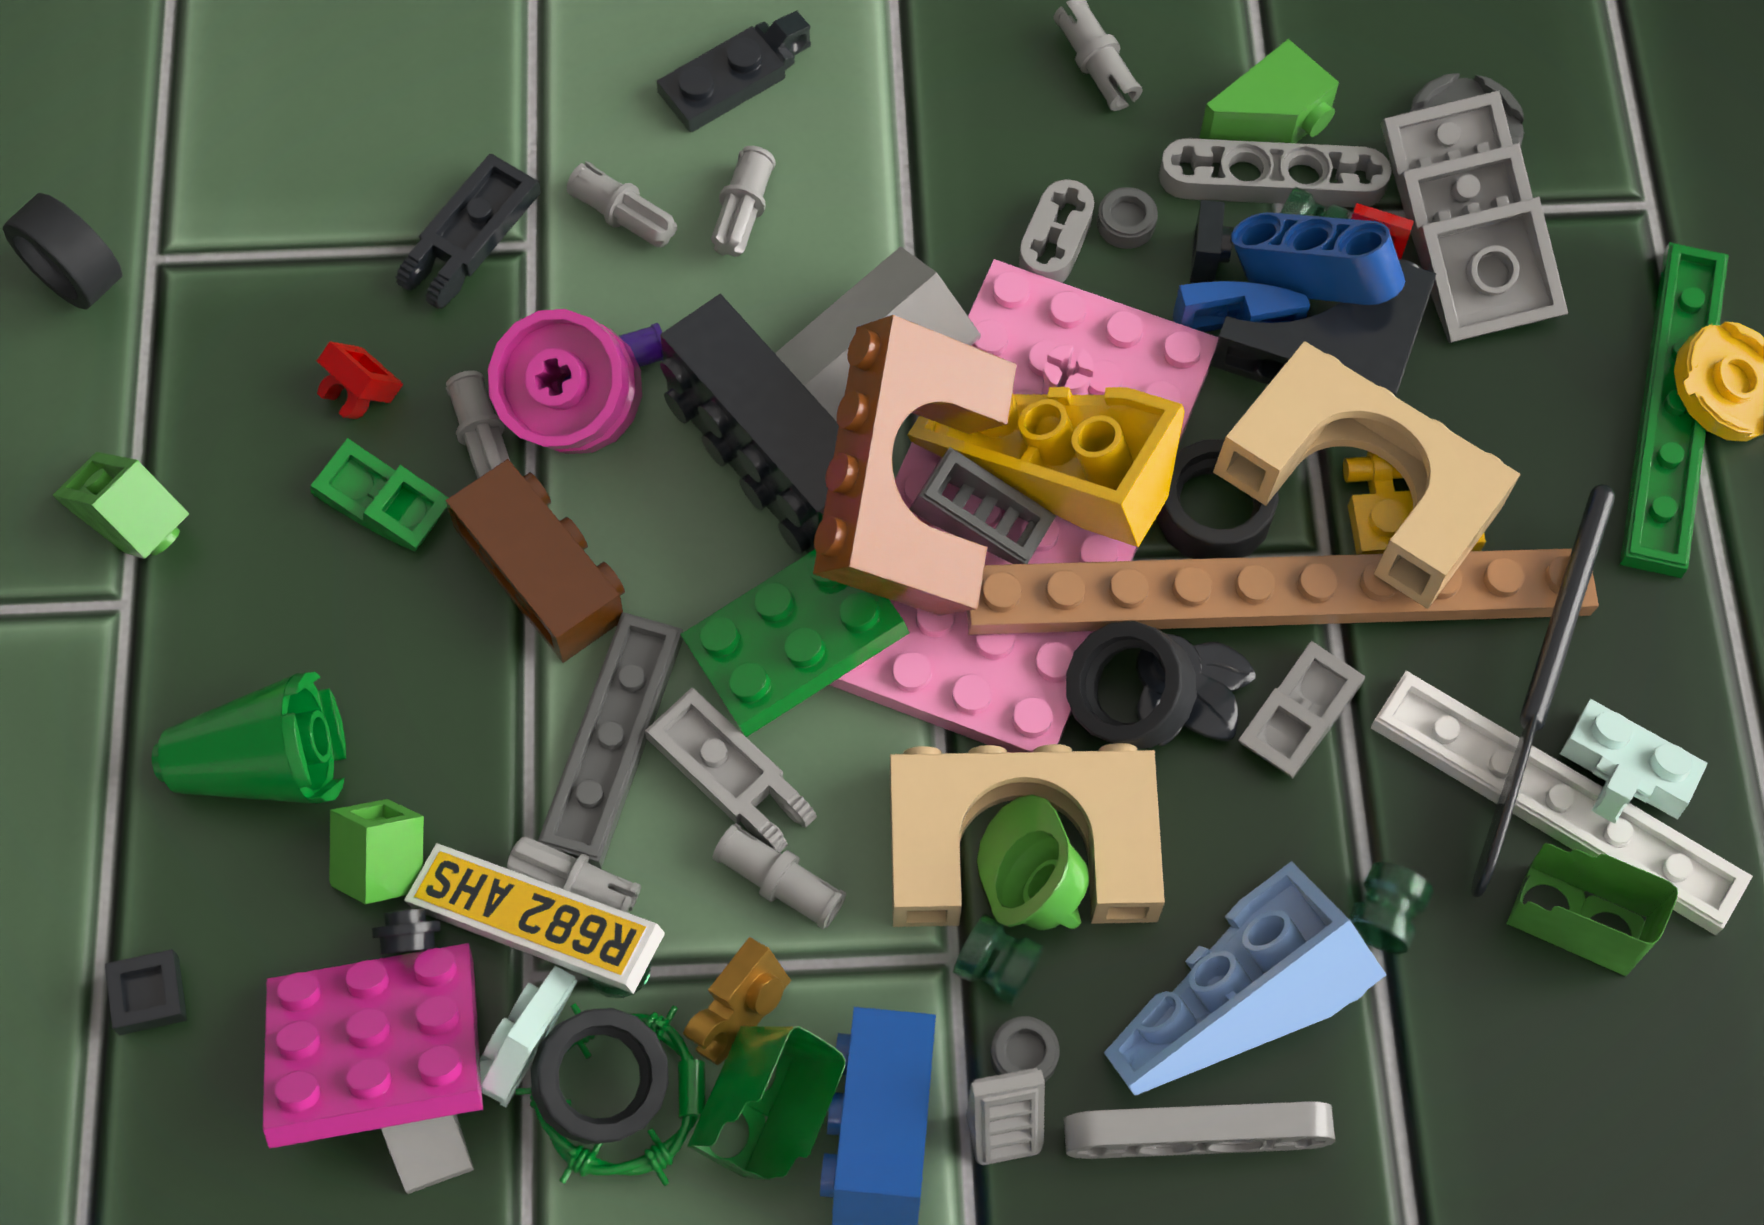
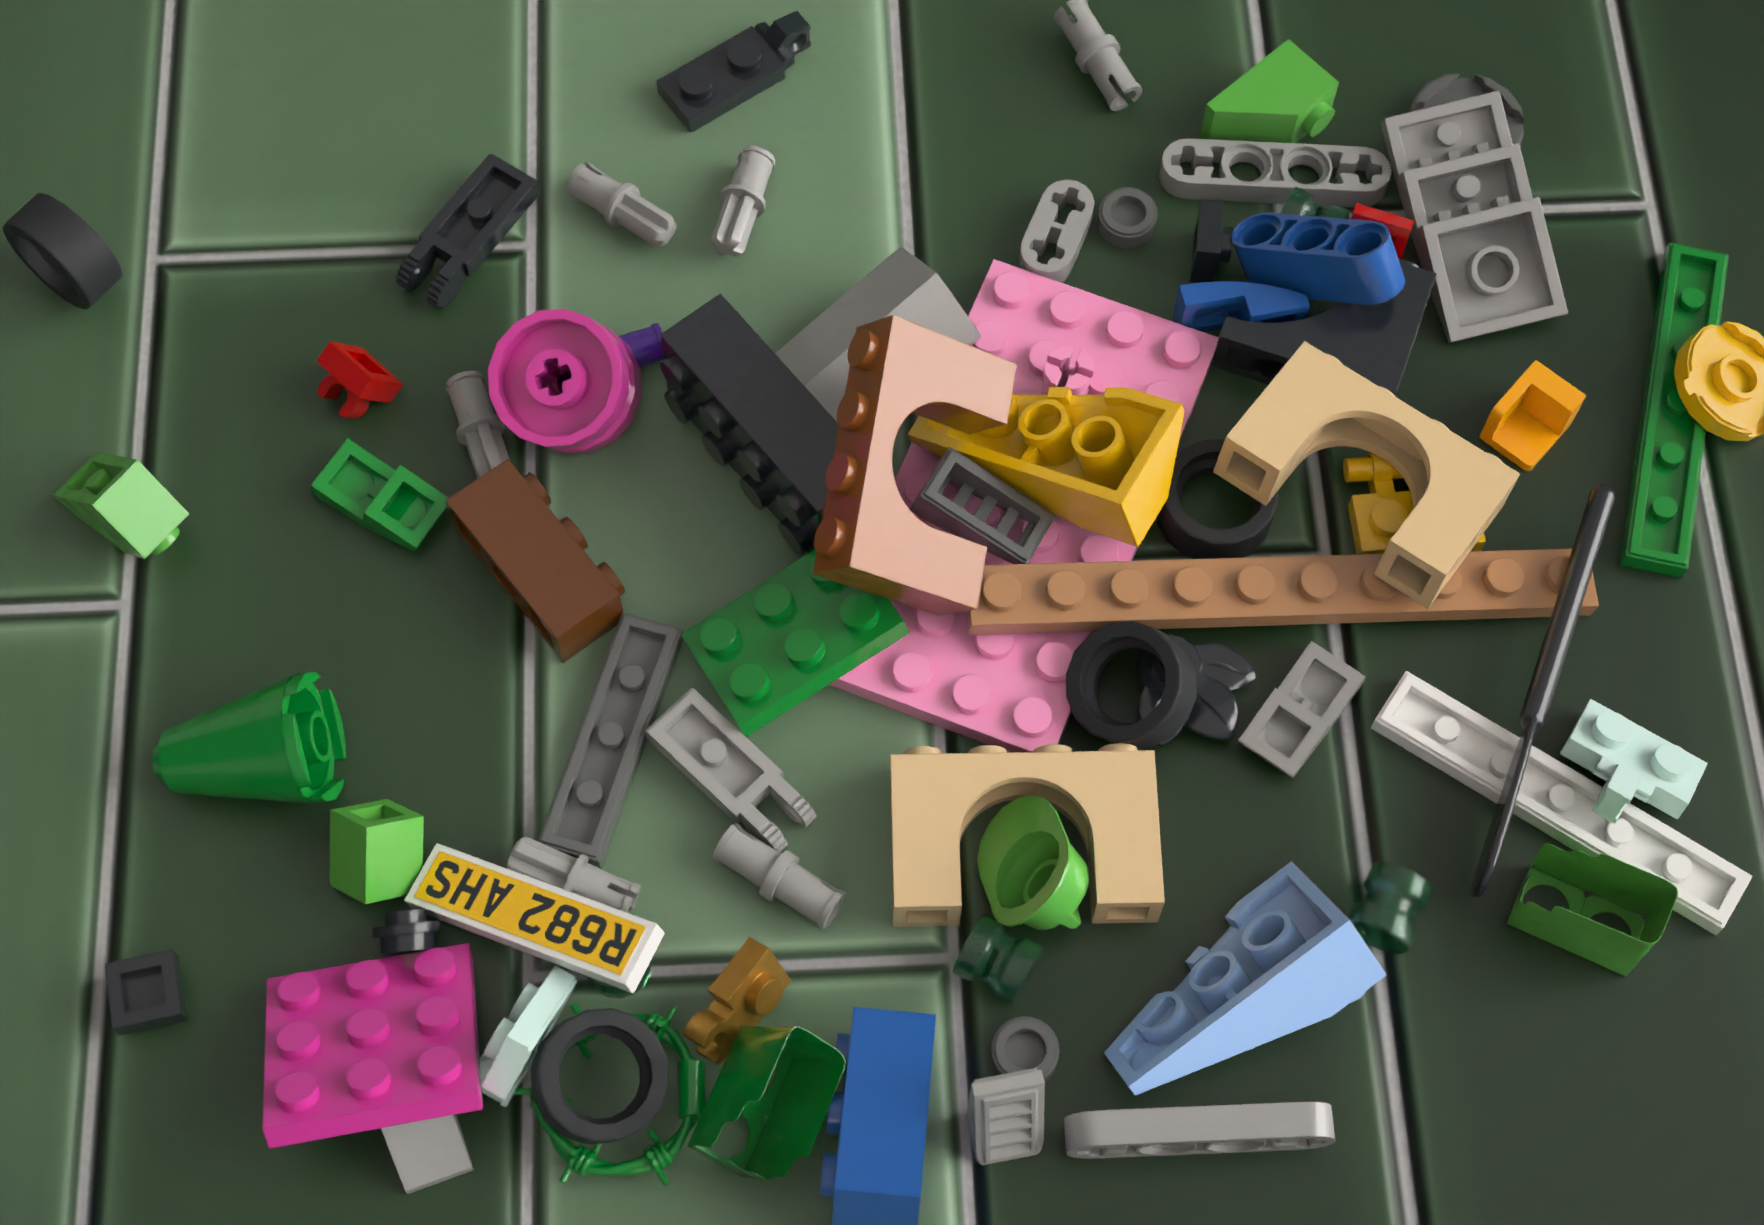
none -> light orange panel [1479,360,1586,471]

